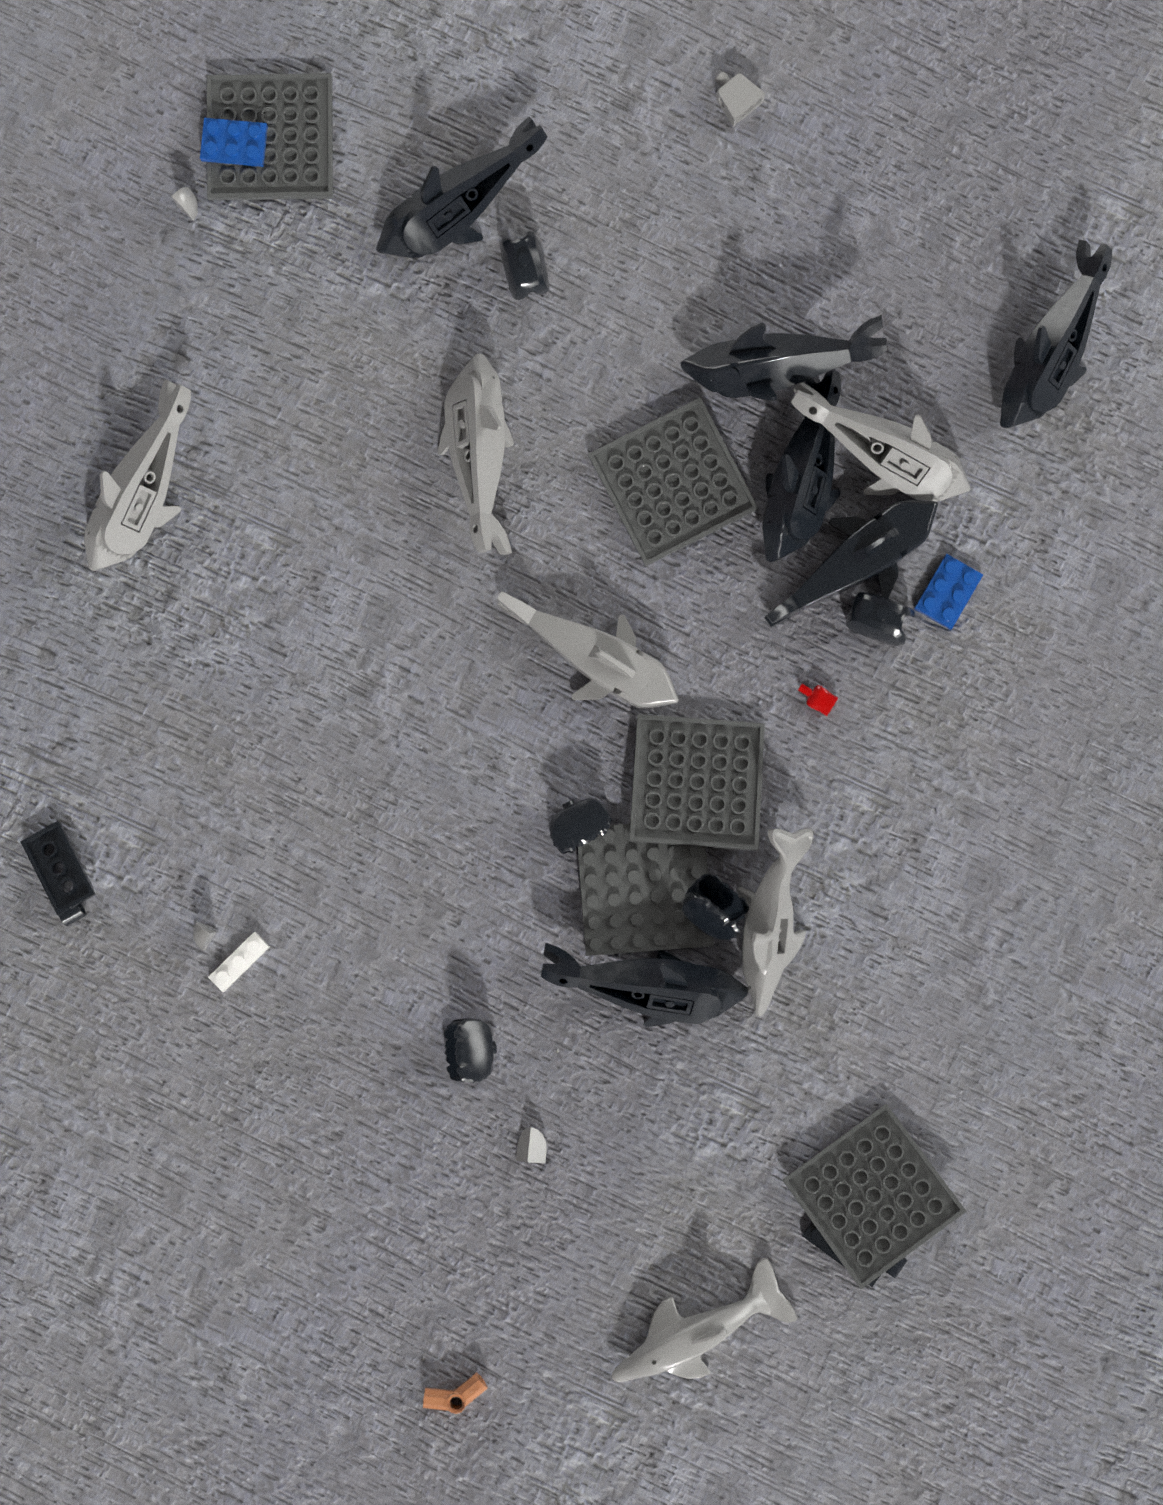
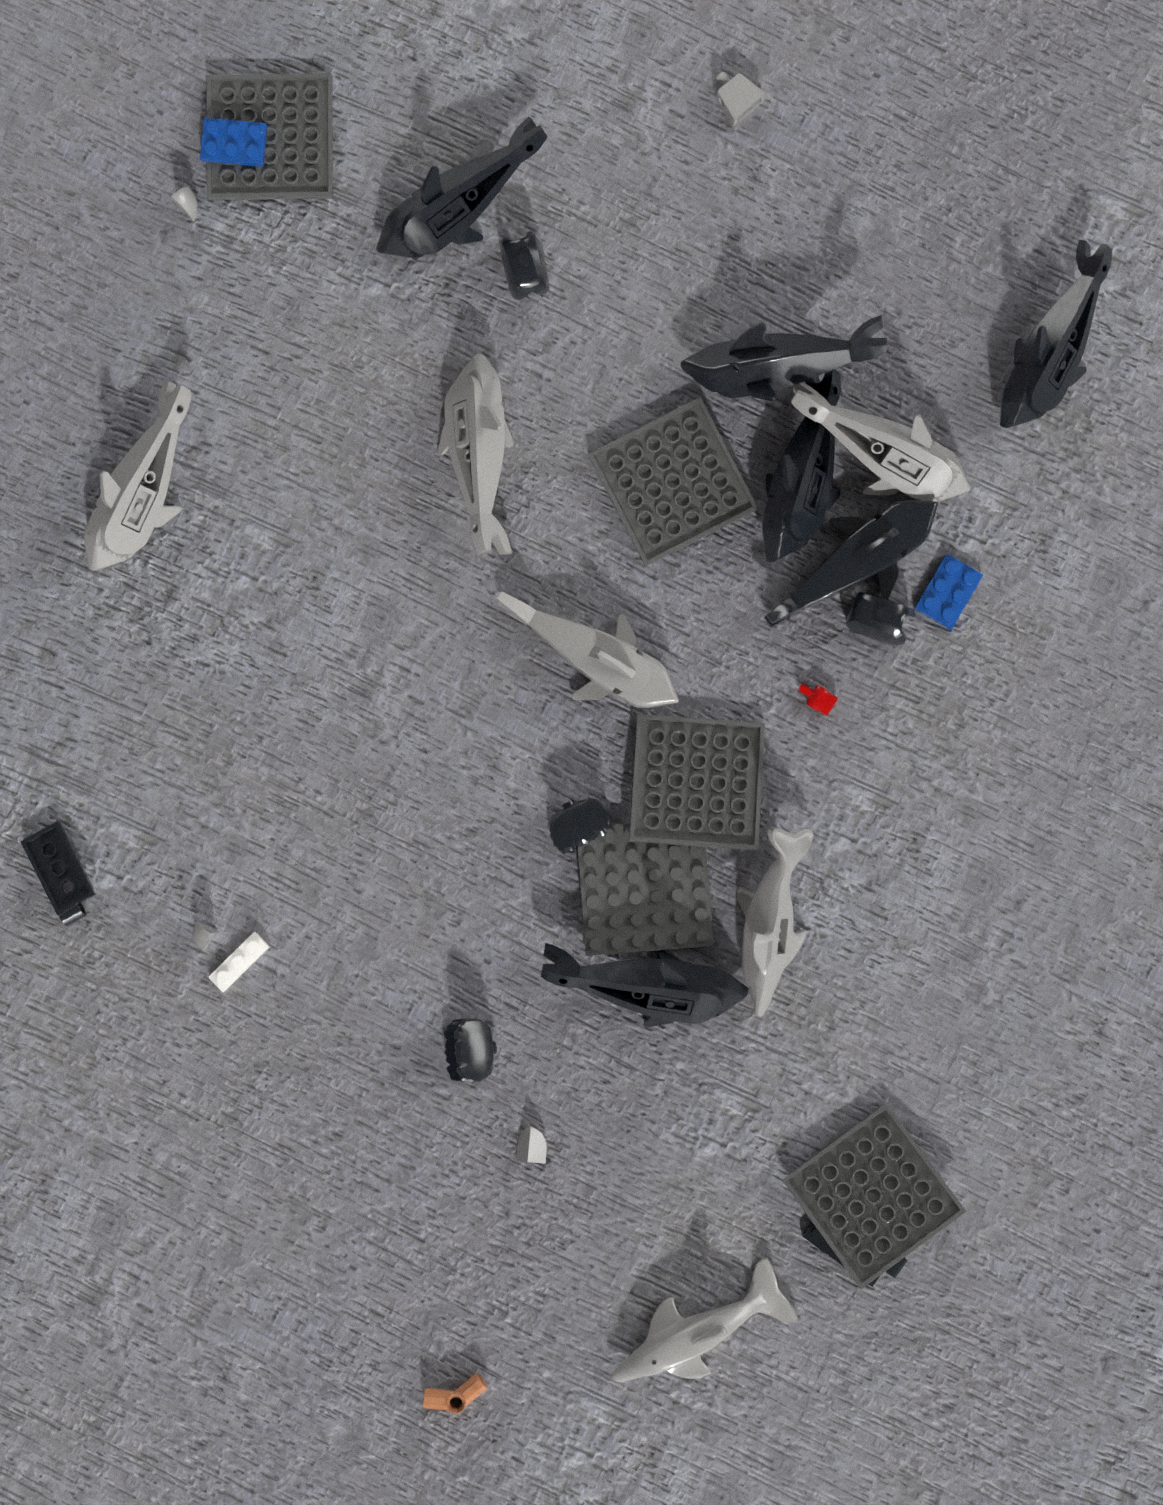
black animal [682,873,750,940] -> none

